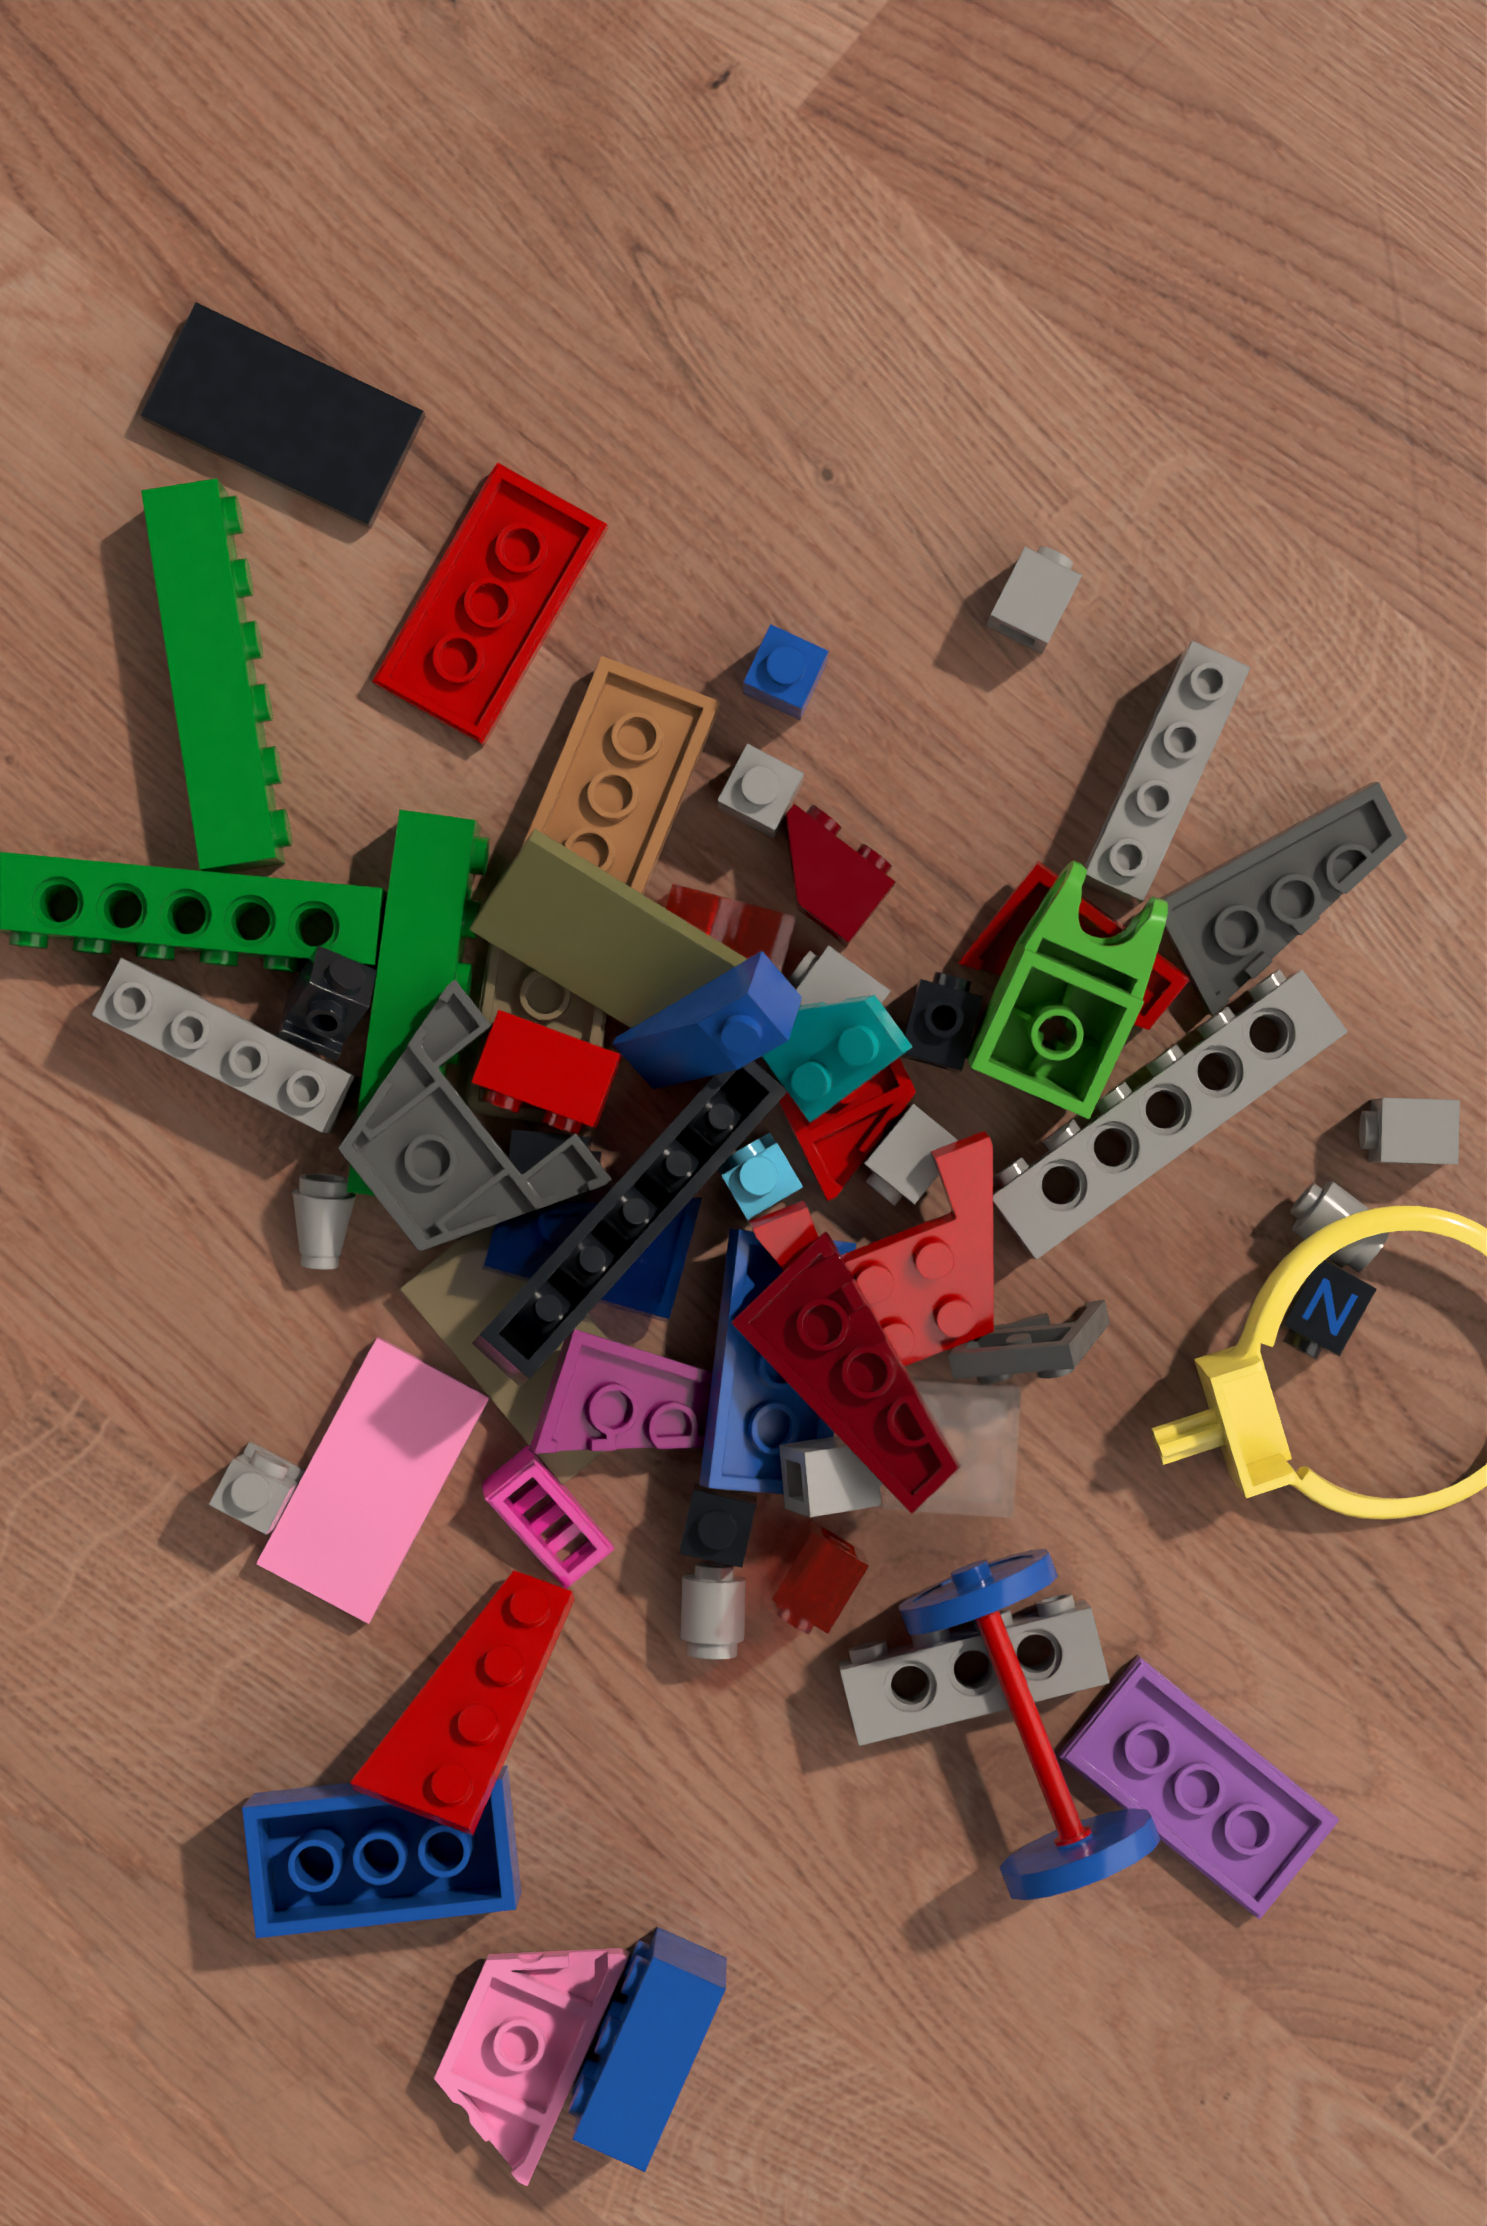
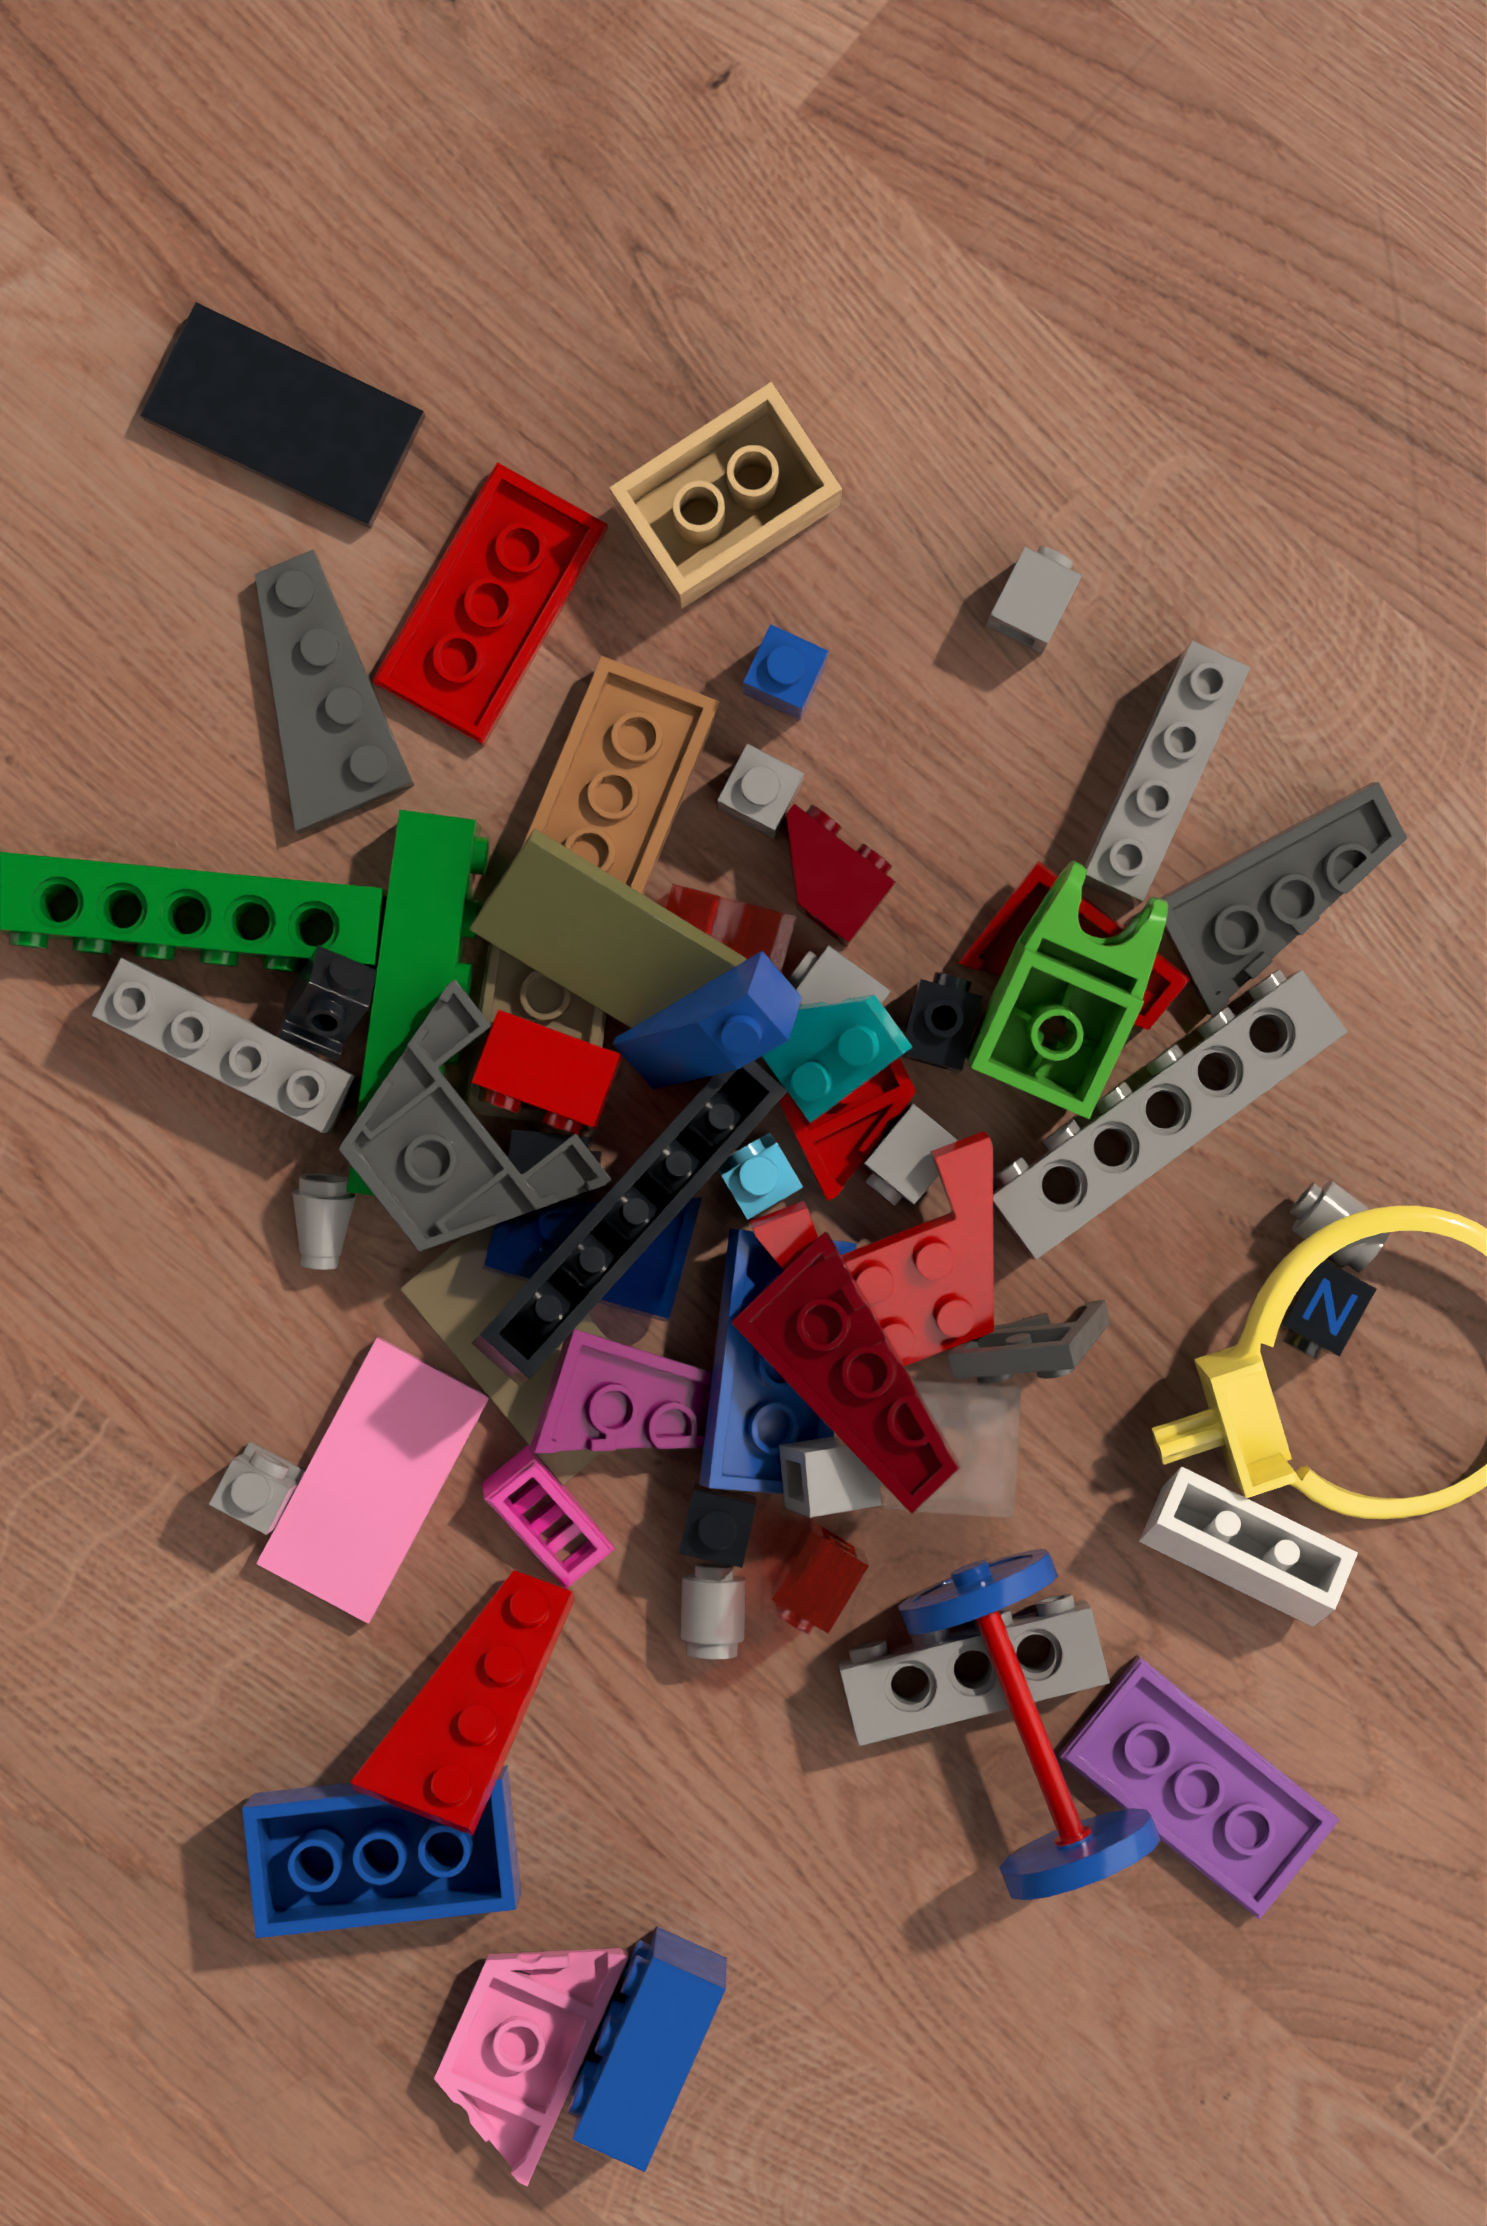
green brick [141,478,292,873] -> none
light grey brick [1359,1098,1460,1165] -> none
none -> dark grey wing [255,550,414,834]
none -> tan brick [609,382,842,609]
none -> white brick [1139,1467,1358,1627]

